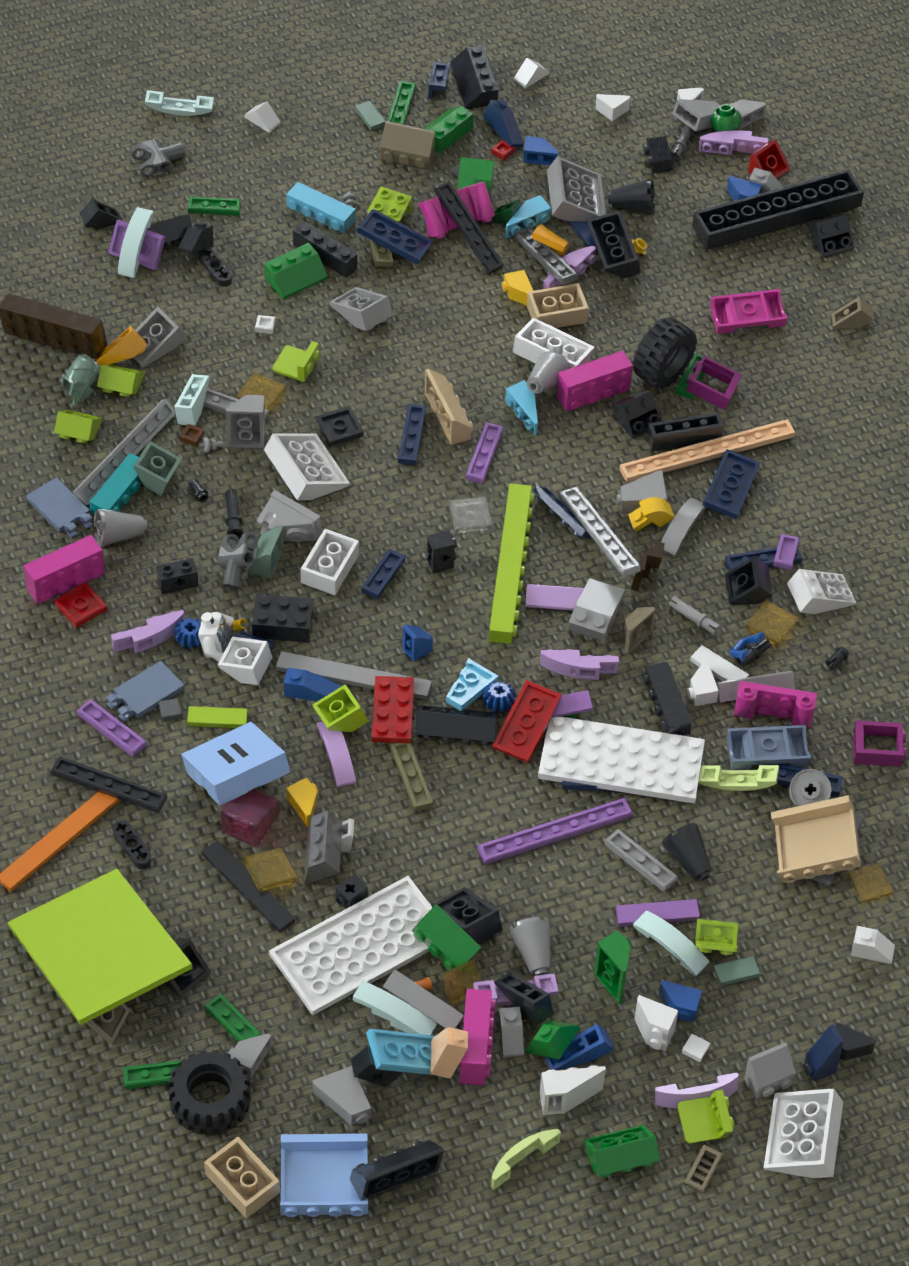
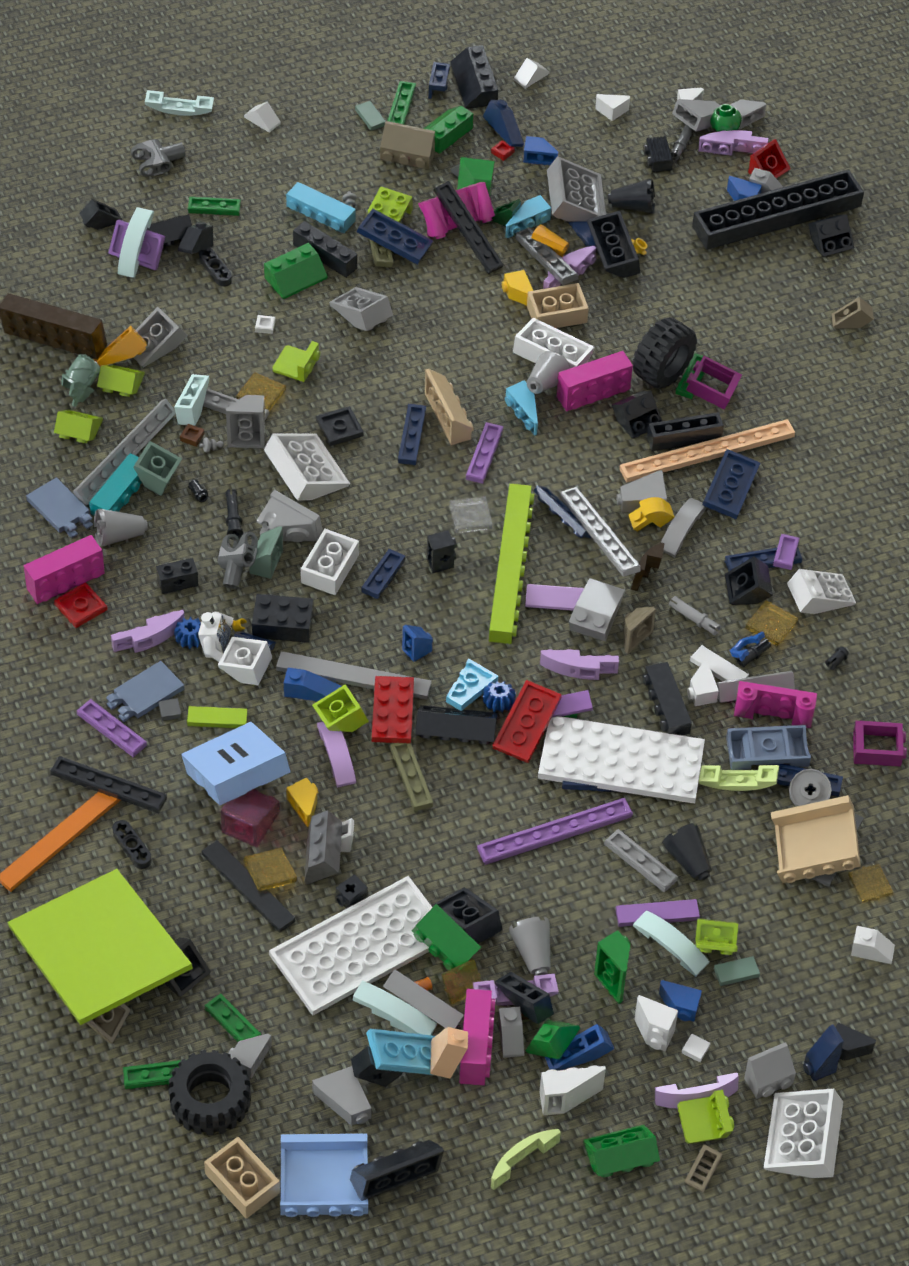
dark pink piece [709,289,788,334] -> none

